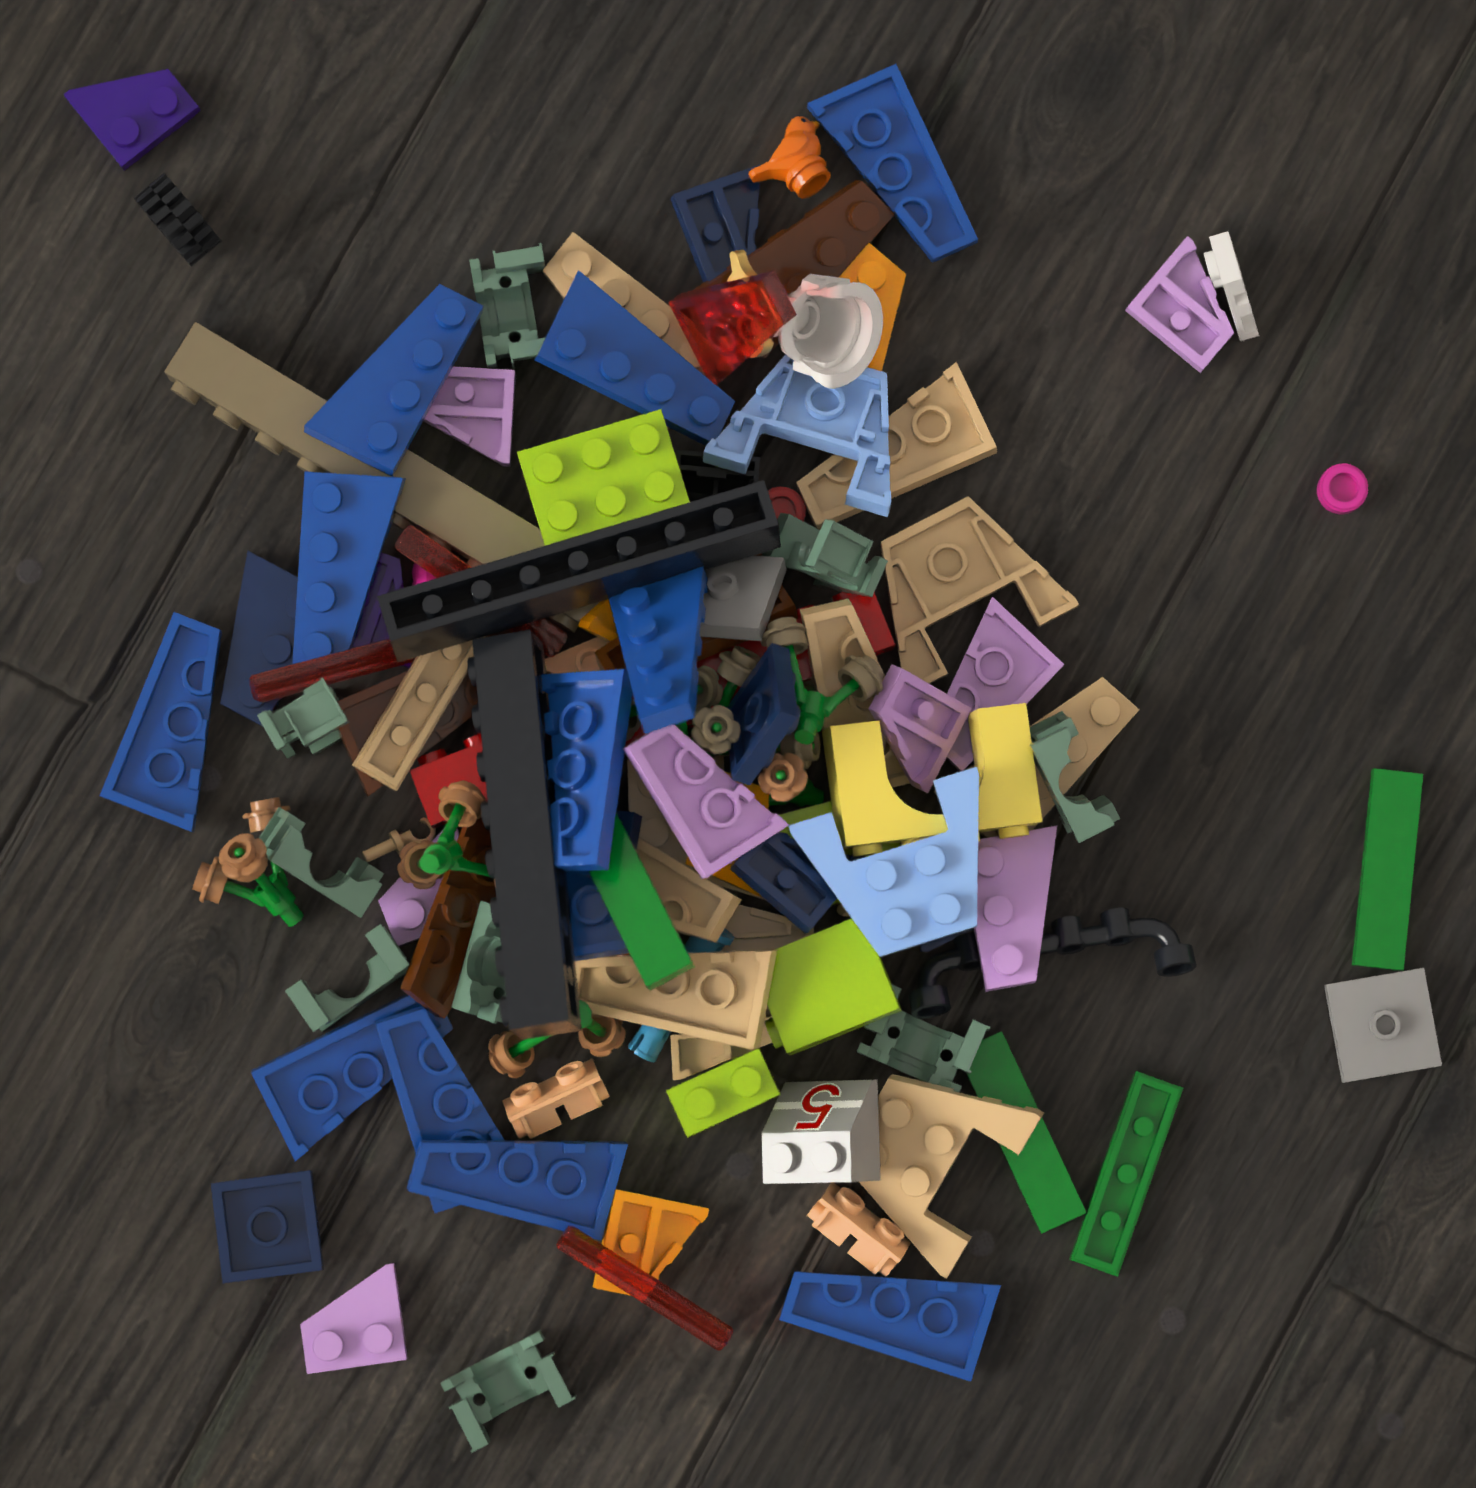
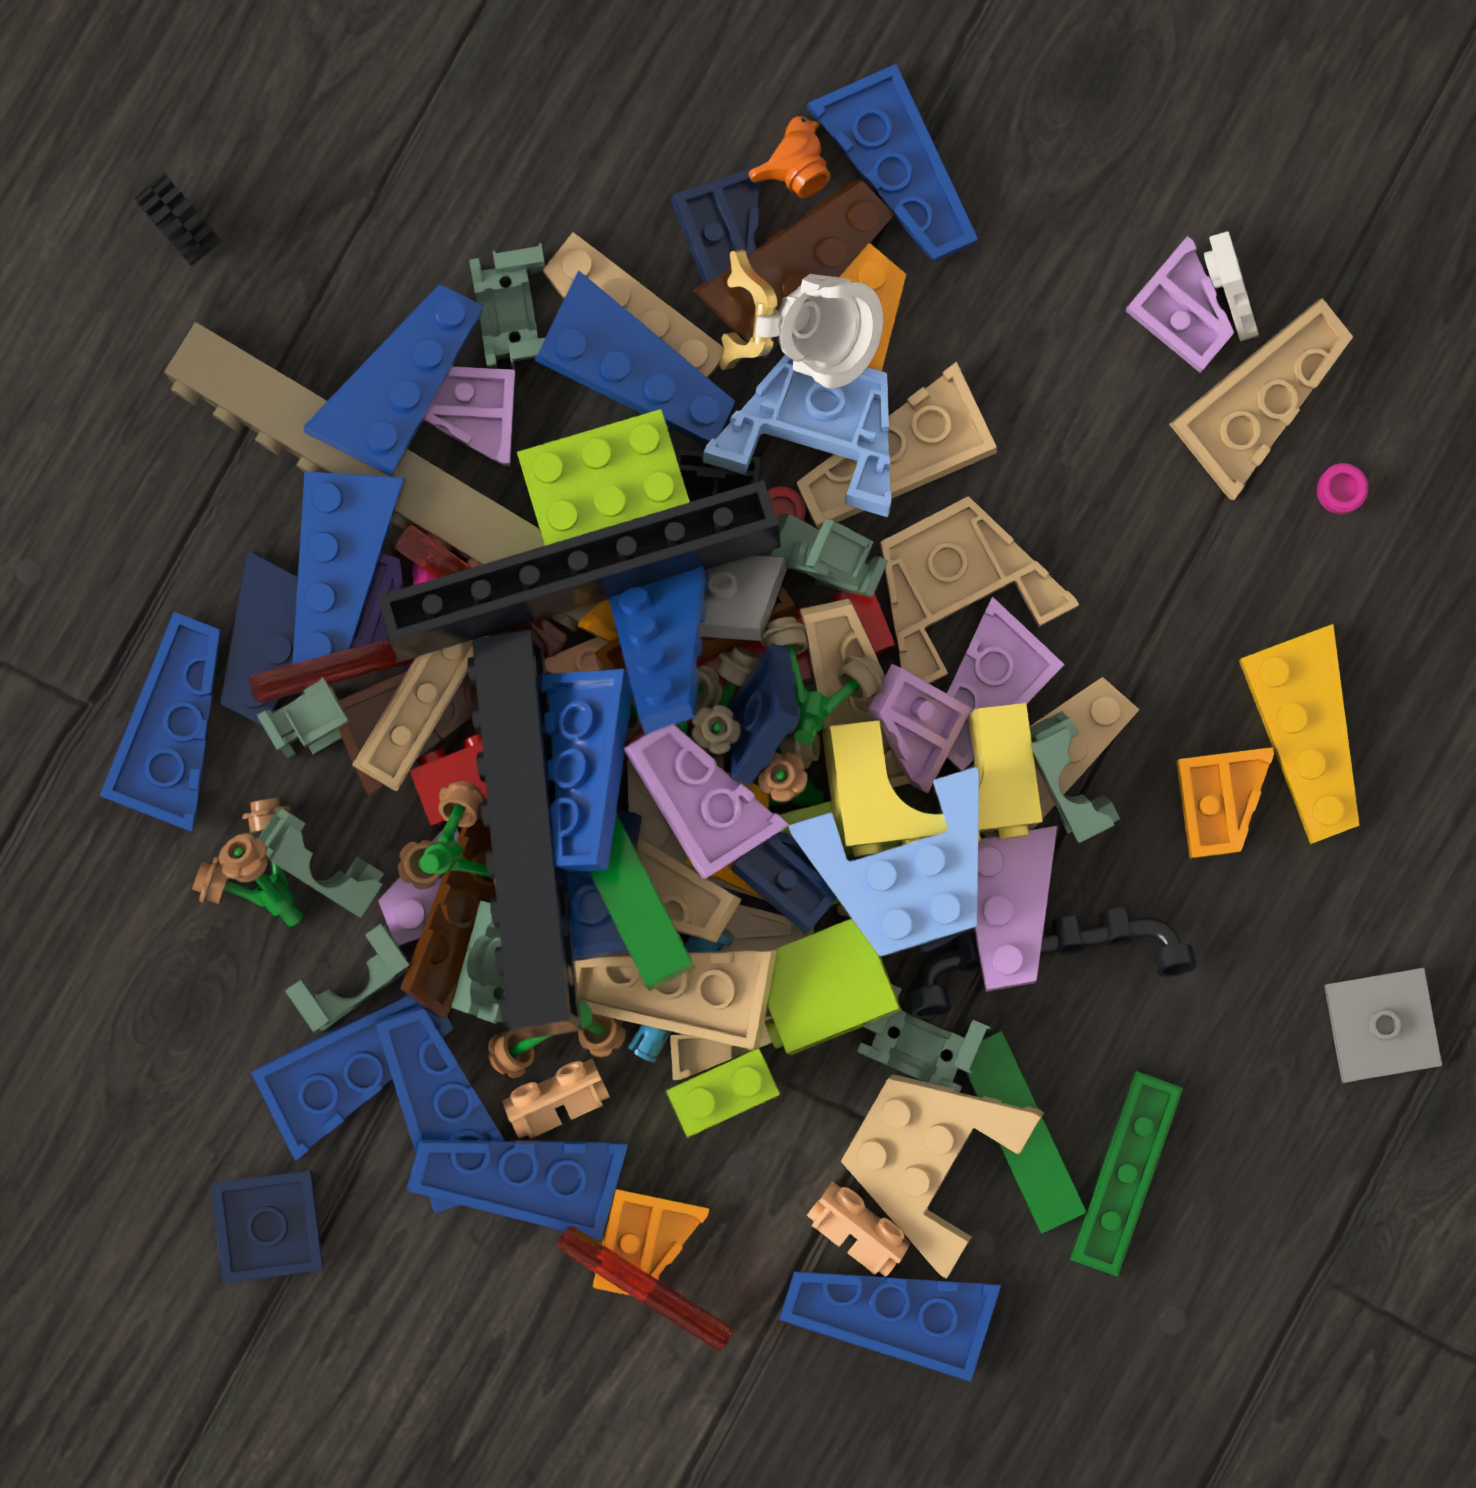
dark purple wing [63,69,201,171] -> none
lavender wing [300,1263,408,1374] -> none
tan hand [362,818,436,863] -> none
sand green piece [440,1330,577,1453] -> none
clear red wing [668,270,797,385] -> none
light grey slope [762,1080,880,1184] -> none
green tile [1352,768,1423,971] -> none
none -> tan wing [1169,299,1353,500]
none -> light orange wing [1176,747,1274,859]
none -> yellow wing [1239,624,1359,844]

